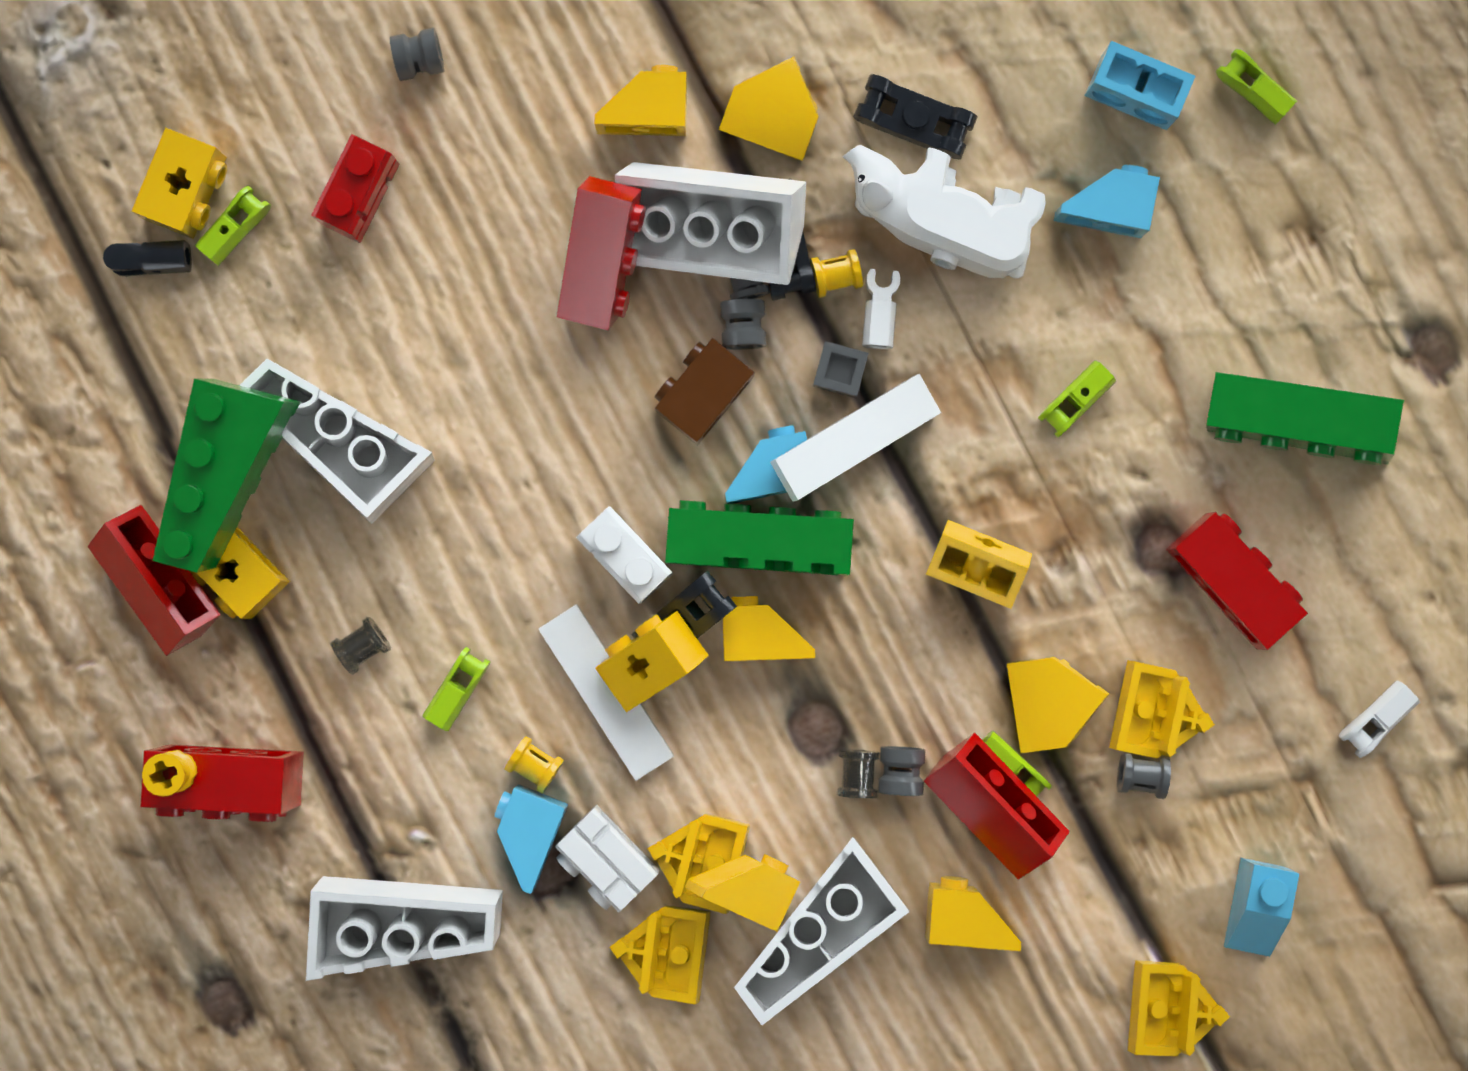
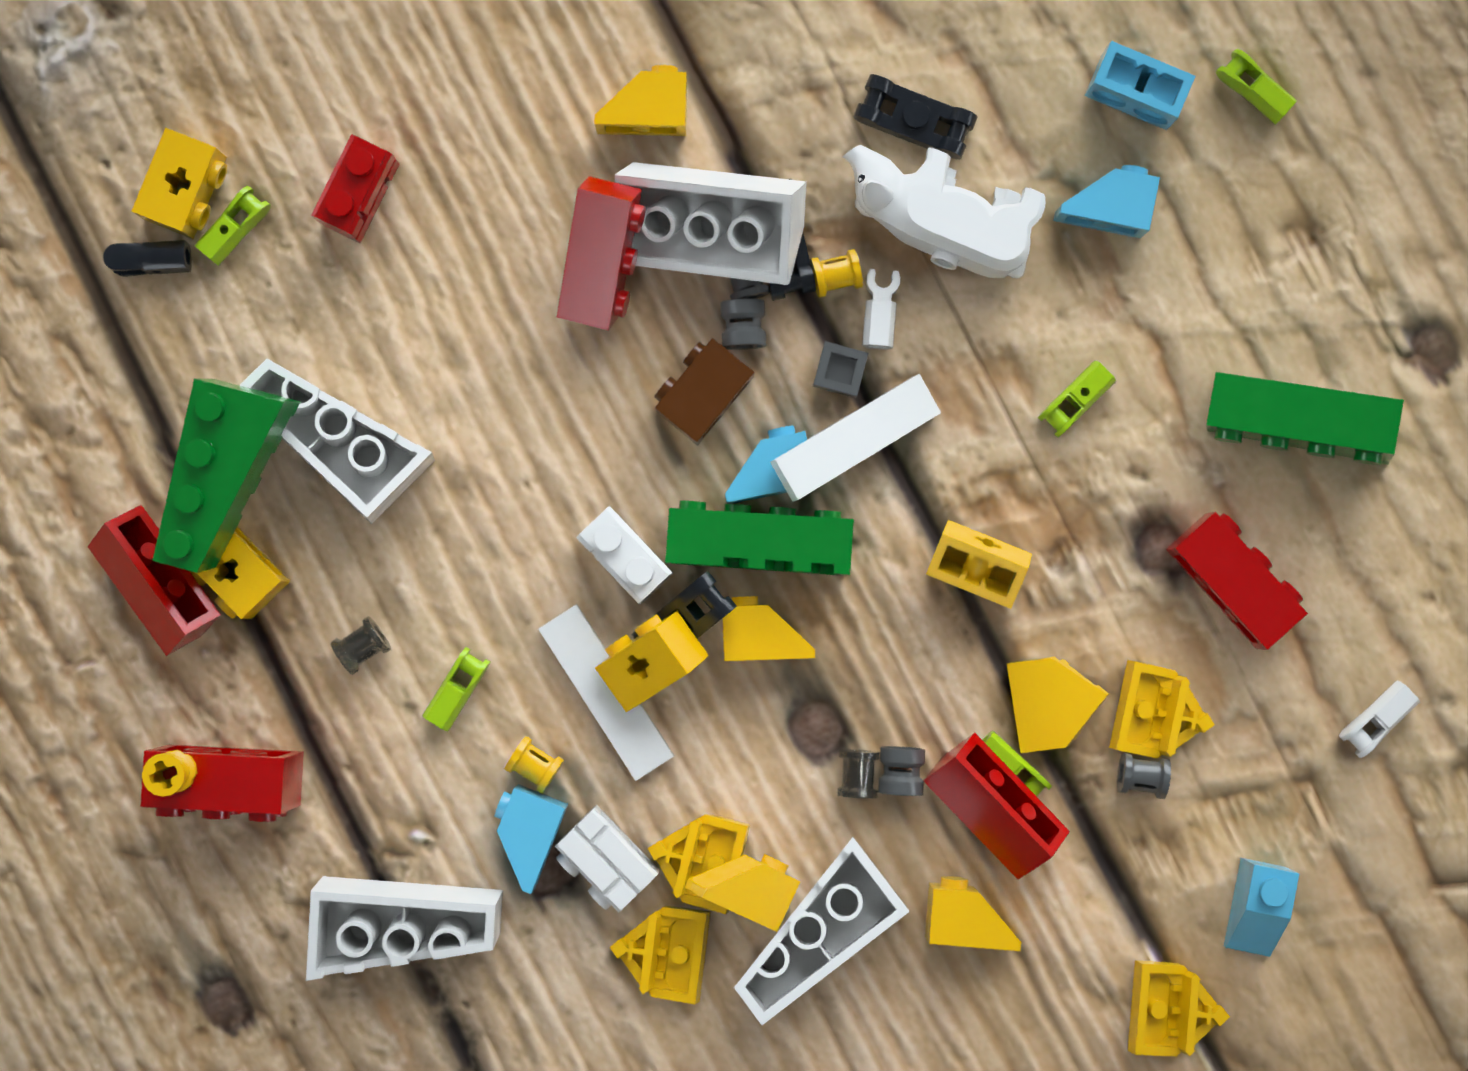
dark grey wheel [390,28,445,81] -> none
yellow slope [719,56,819,161] -> none

